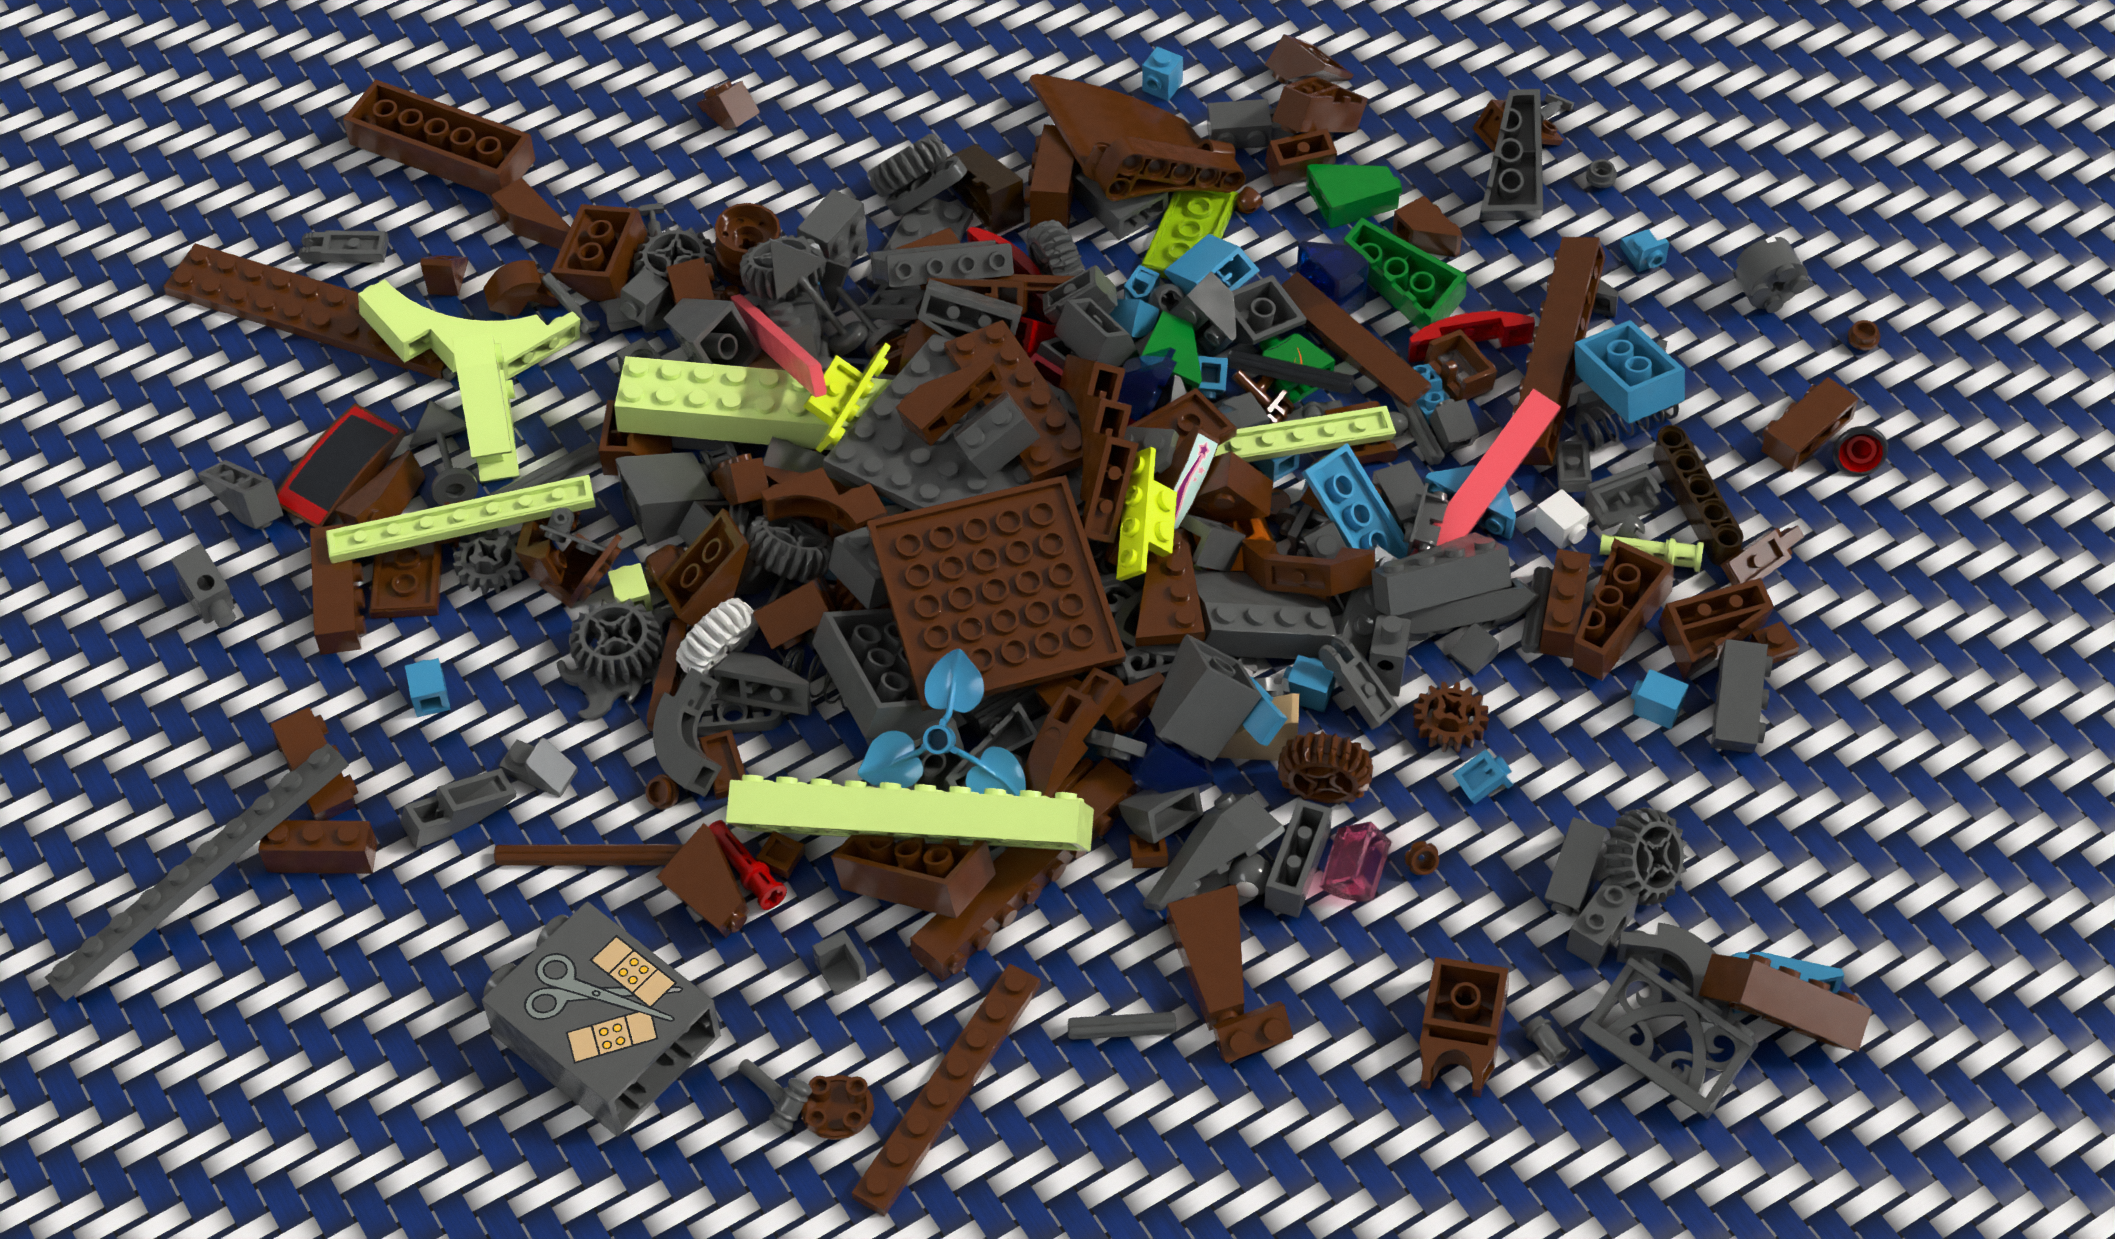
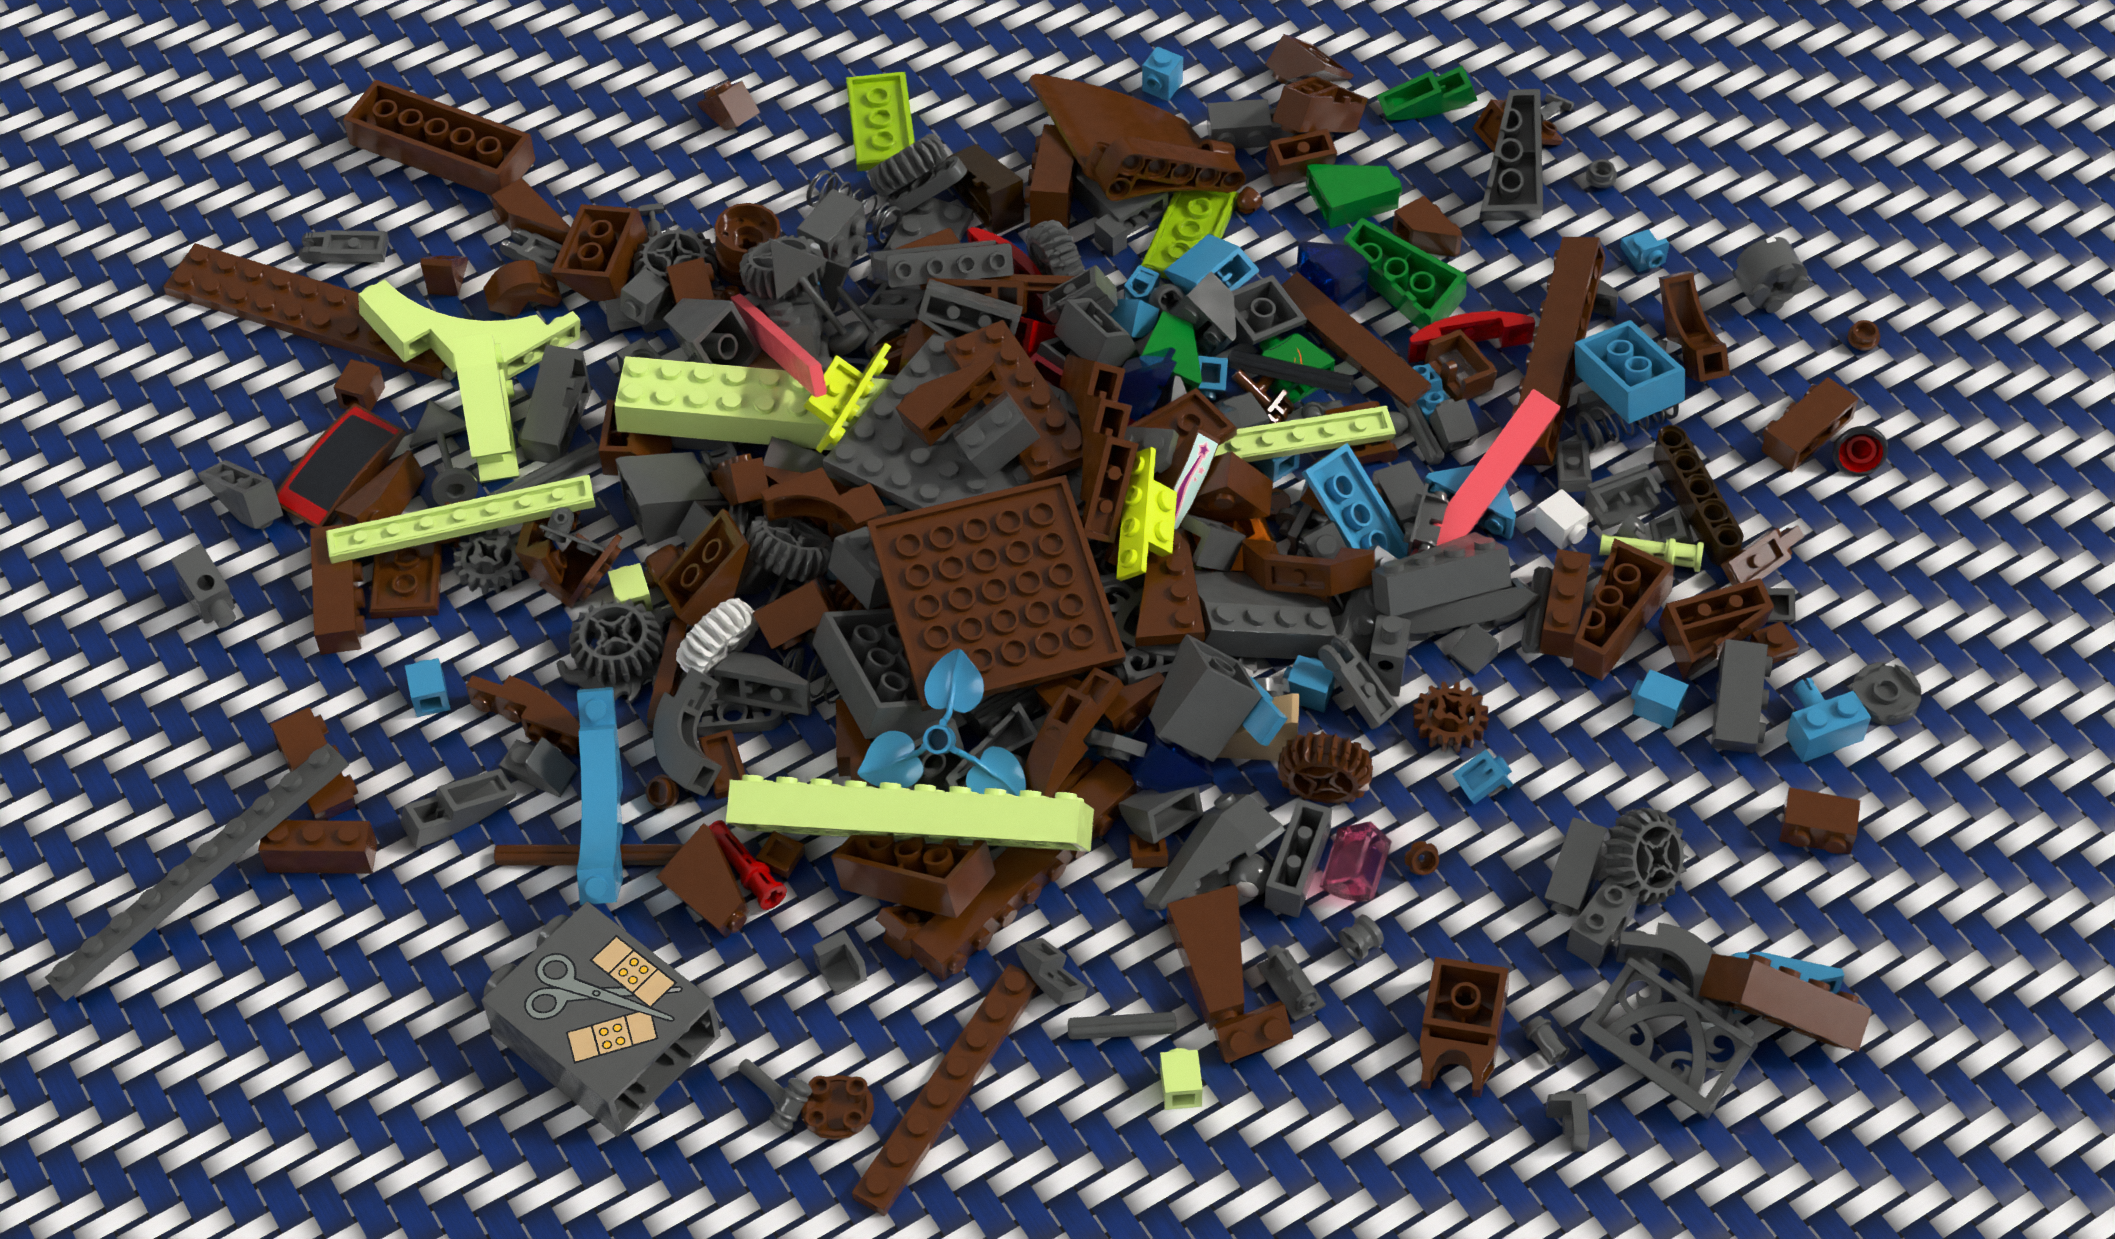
dark grey piece [541,273,600,333] -> none
none -> reddish brown brick [333,359,385,411]
none -> reddish brown slope [466,675,580,755]
none -> dark grey hinge [499,228,562,276]
none -> dark grey wedge [518,345,591,463]
none -> dark azure arch [576,687,623,905]
none -> dark grey piece [806,170,902,244]
none -> reddish brown slope [836,699,879,788]
none -> lime tile [846,72,915,171]
none -> reddish brown slope [875,905,935,960]
none -> dark grey slope [1016,938,1088,1006]
none -> dark grey piece [1094,213,1127,256]
none -> yellowish green brick [1160,1048,1203,1110]
none -> dark grey hinge [1256,945,1326,1022]
none -> dark grey wheel [1338,914,1384,961]
none -> green slope [1376,65,1478,120]
none -> dark grey bracket [1545,1091,1590,1152]
none -> dark grey slope [1649,509,1695,545]
none -> reddish brown arch [1659,271,1730,382]
none -> dark grey slope [1766,588,1796,622]
none -> reddish brown brick [1779,787,1861,854]
none -> dark azure brick [1785,678,1871,763]
none -> dark grey tile [1850,662,1922,725]

